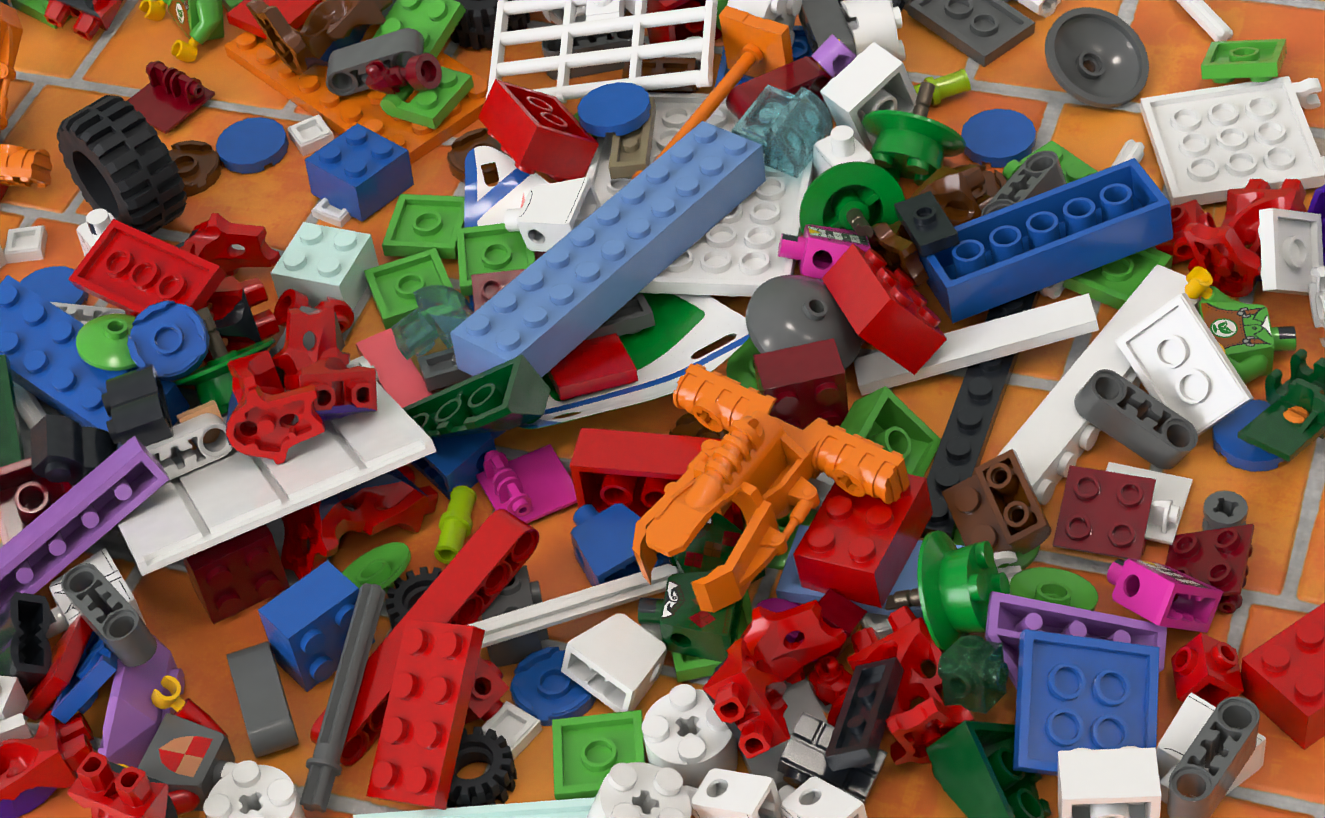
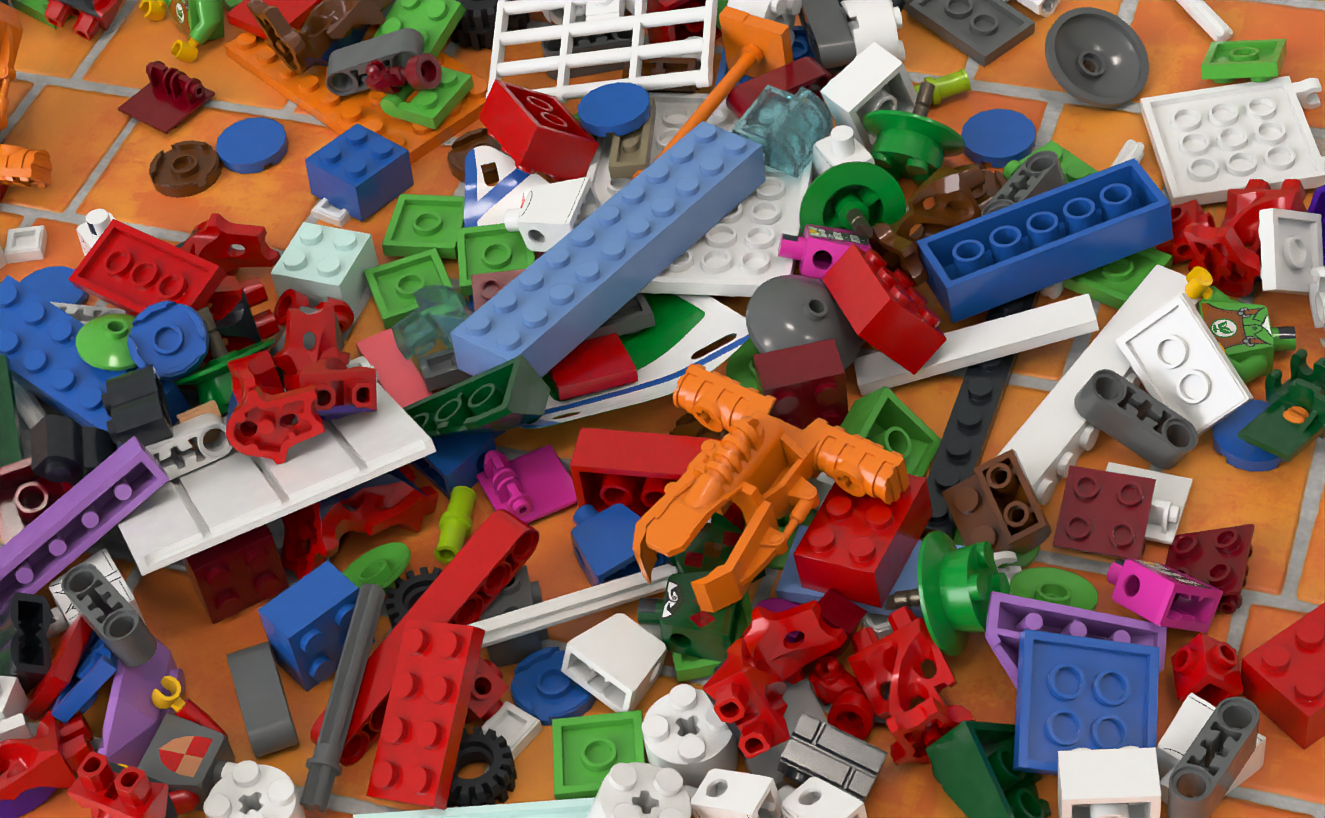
black tyre [57,95,187,235] -> none
white tile [287,114,334,156] -> none
medium lavender leg [811,34,856,78] -> none
black plate [824,657,904,771] -> none
black plate [894,191,960,257] -> none
clear green brick [938,635,1009,714] -> none
dark grey wheel [1202,491,1248,531] -> none

